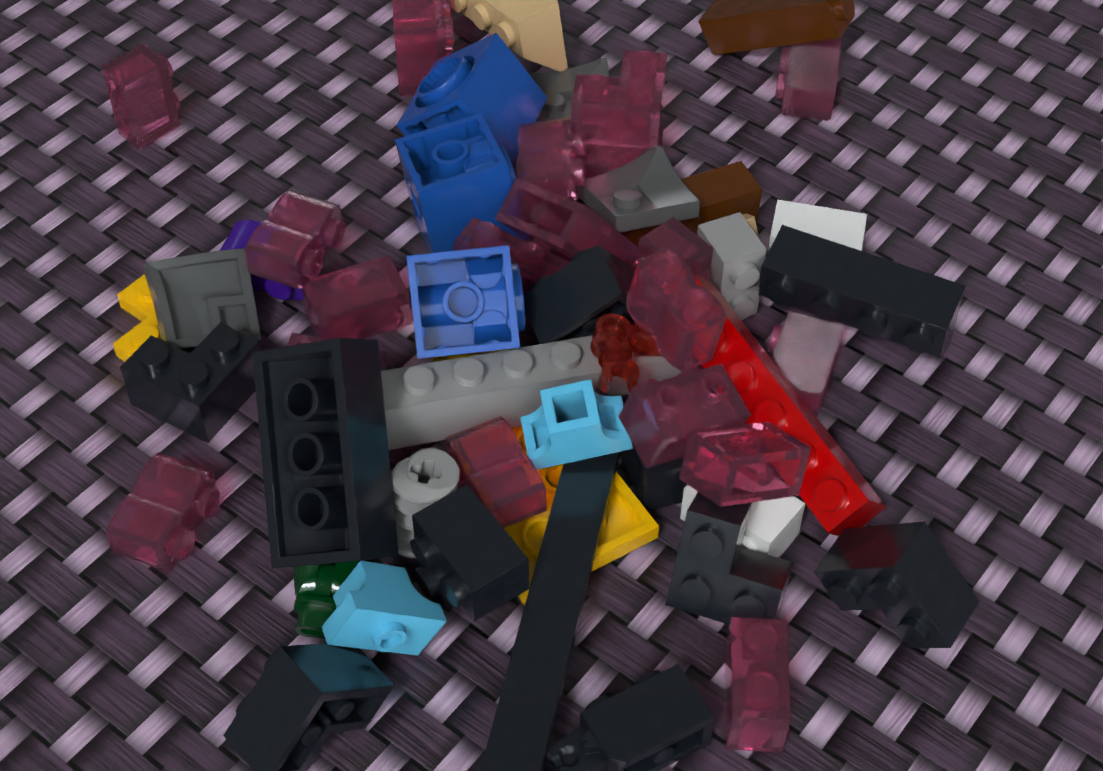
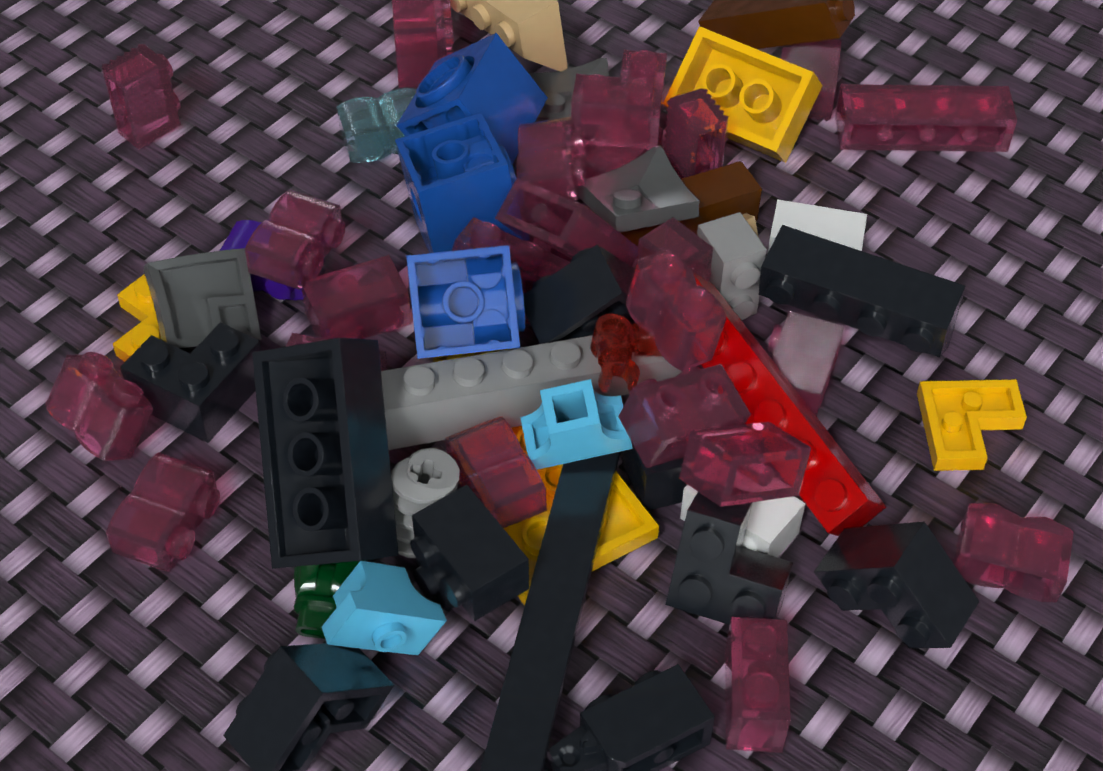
none -> clear pink brick [45,352,153,461]
none -> clear light blue brick [336,88,417,163]
none -> yellow brick [663,26,823,163]
none -> clear pink brick [663,88,729,179]
none -> clear pink brick [835,84,1017,152]
none -> yellow plate [917,379,1027,471]
none -> clear pink brick [954,503,1074,602]

